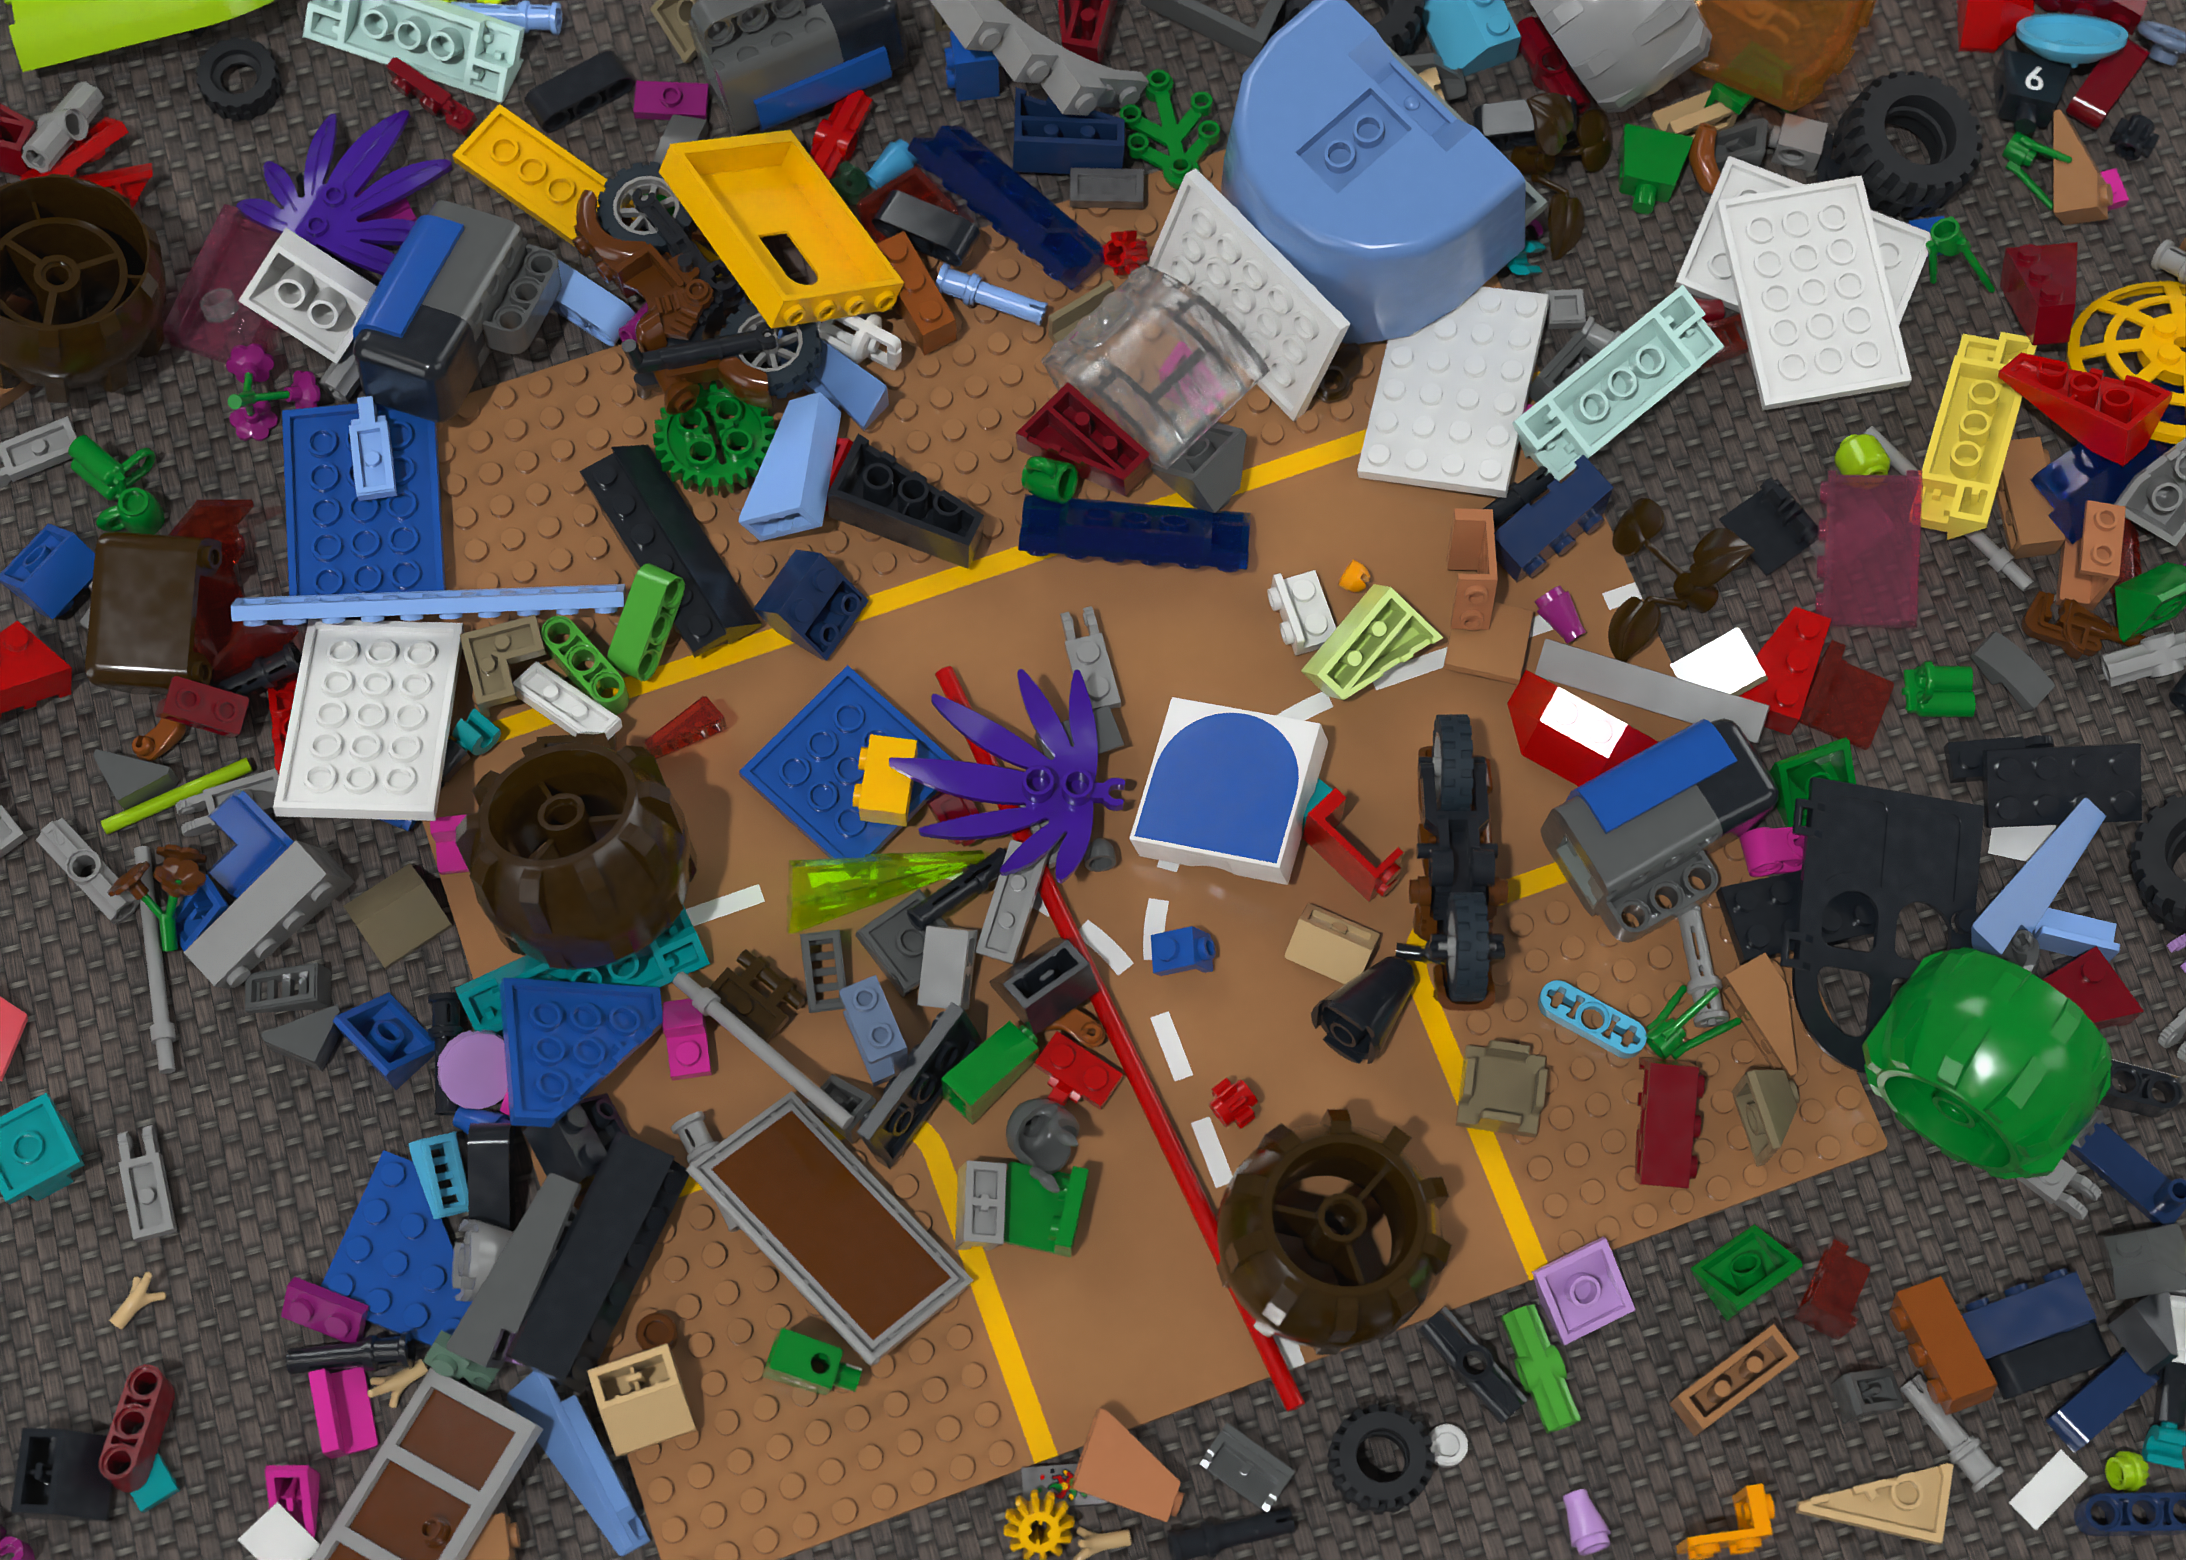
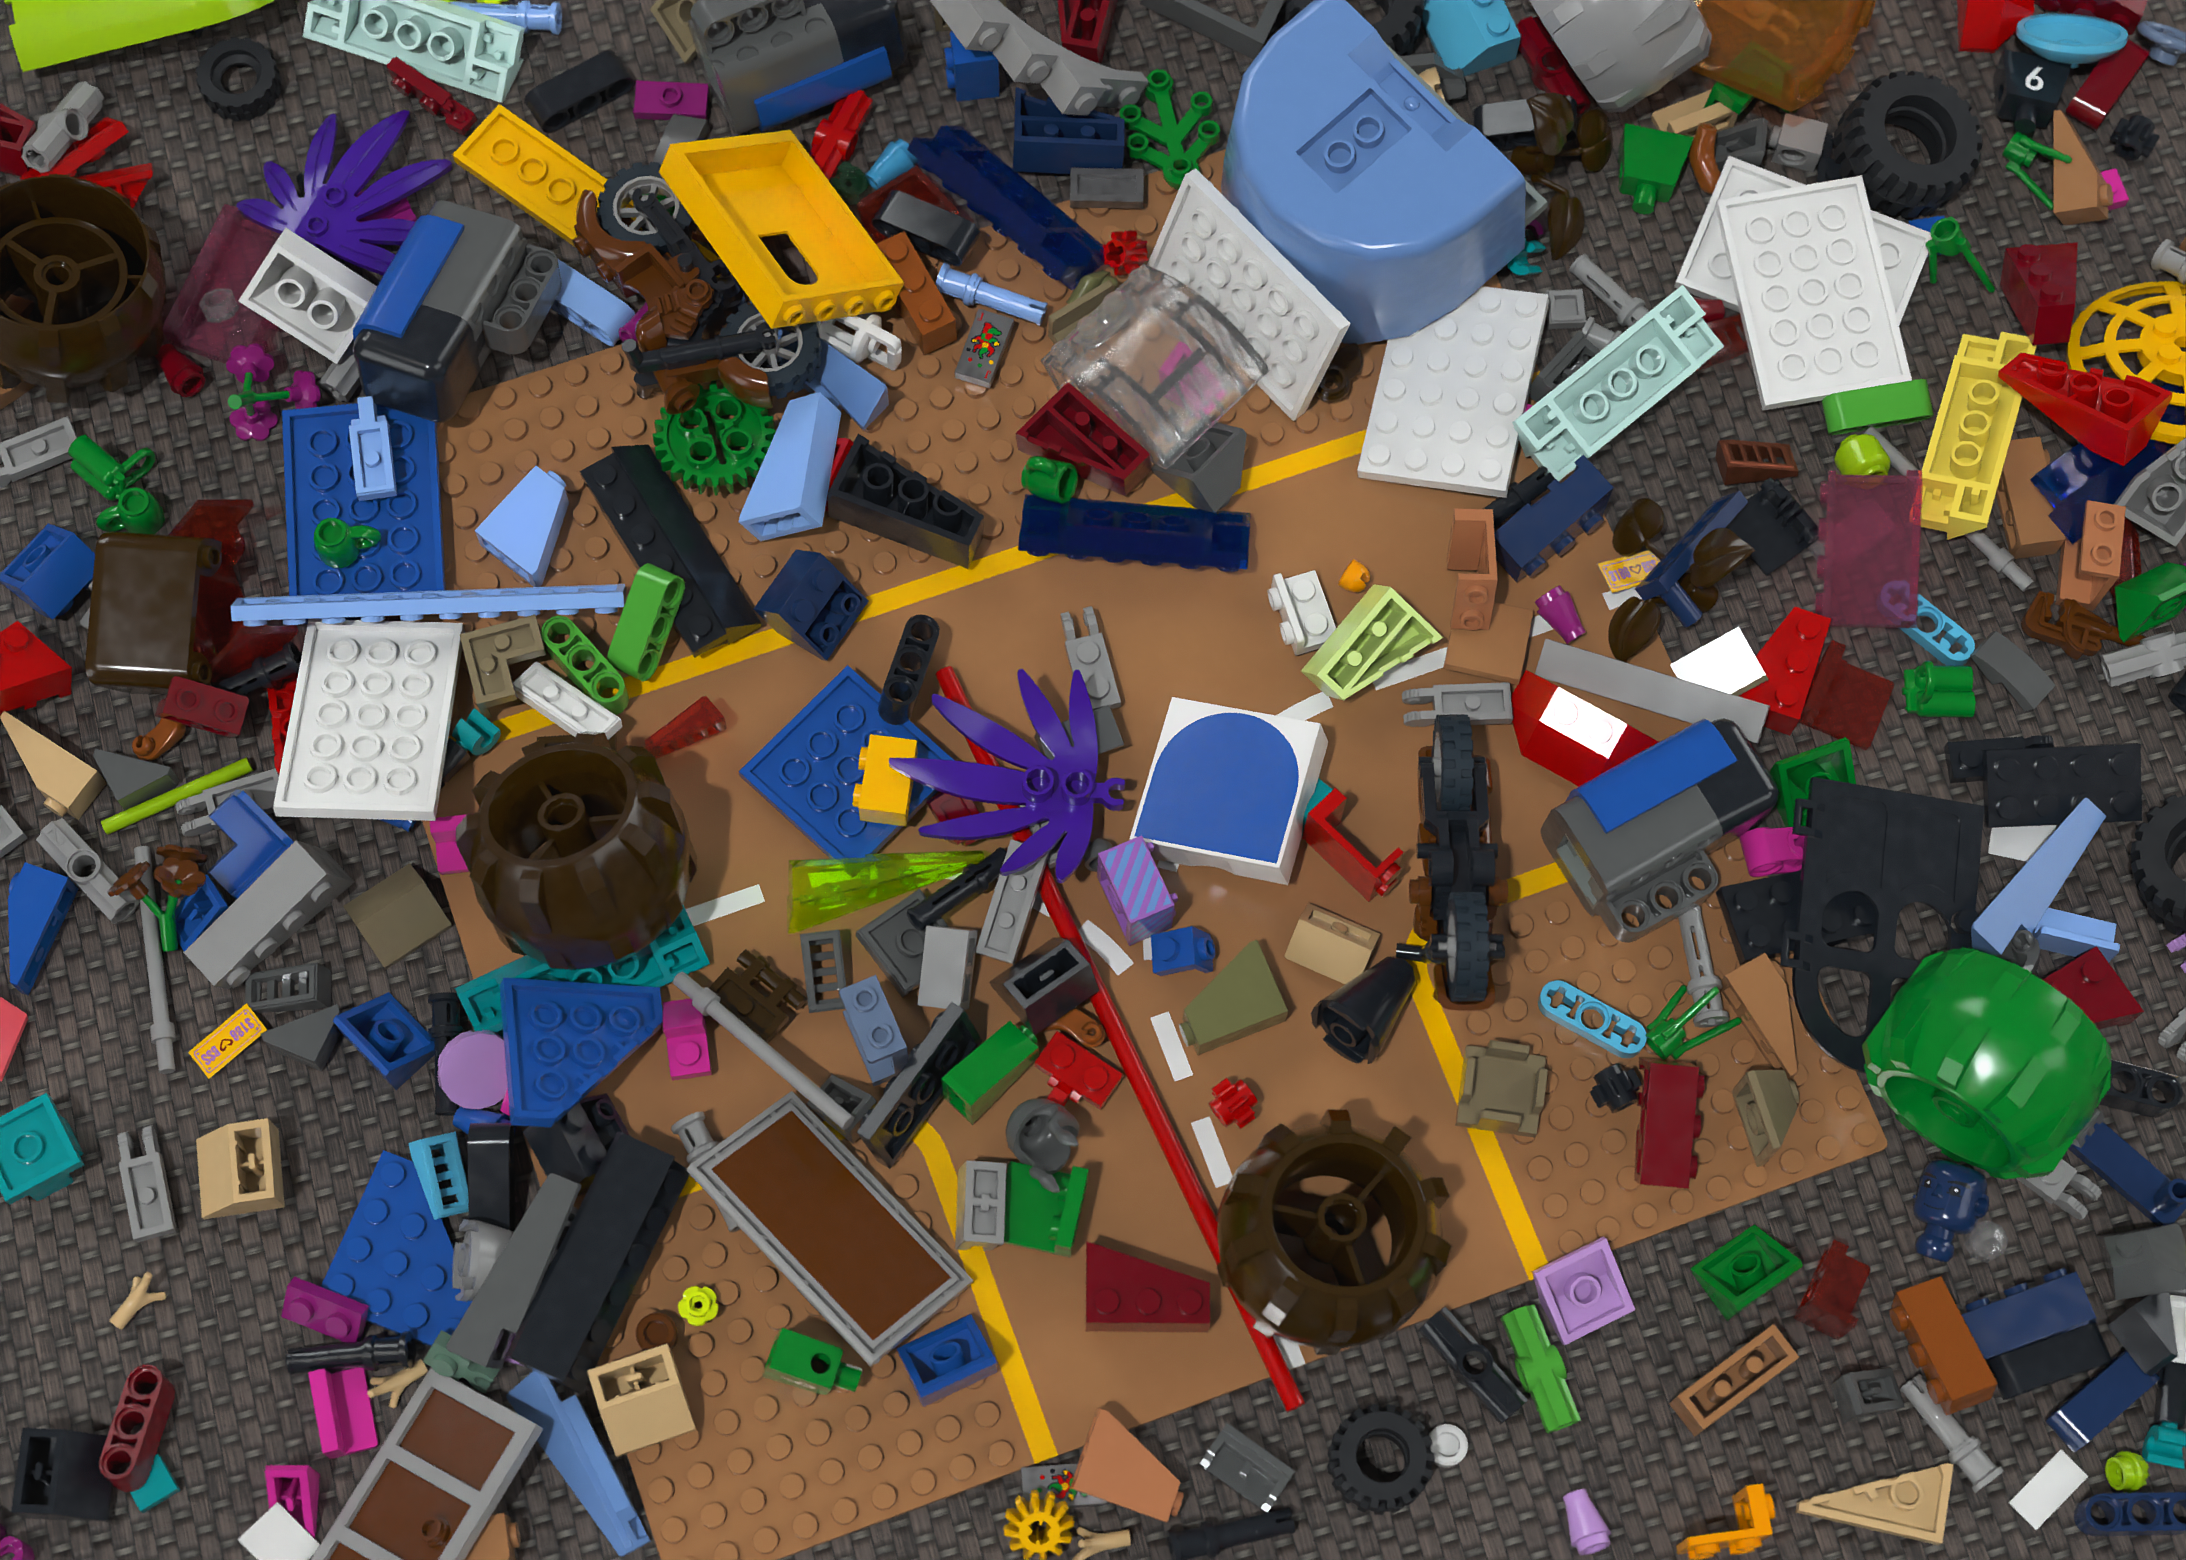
none -> tan slope [0,711,107,820]
none -> blue slope [8,862,78,995]
none -> dark red cone [155,344,205,397]
none -> yellow sticker [188,1003,267,1079]
none -> tan slope [196,1118,285,1219]
none -> green piece [313,518,381,568]
none -> light blue slope [475,466,569,587]
none -> neon yellow plate [678,1286,719,1326]
none -> black beam [878,614,940,725]
none -> blue slope [896,1314,998,1407]
none -> flat silver tile [955,309,1014,388]
none -> olive arm [1066,270,1119,304]
none -> dark red wedge [1085,1241,1210,1332]
none -> medium lavender container [1097,835,1178,946]
none -> olive slope [1179,940,1288,1055]
none -> light grey hinge [1402,682,1513,727]
none -> light grey pin [1569,254,1649,328]
none -> black gear [1590,1064,1642,1113]
none -> yellow sticker [1598,550,1660,593]
none -> dark blue piece [1635,490,1748,628]
none -> copper slope [1715,440,1799,485]
none -> bright green beam [1822,379,1934,435]
none -> medium azure beam [1876,581,1975,666]
none -> dark blue piece [1912,1160,1989,1263]
none -> clear tile [1965,1220,2009,1263]

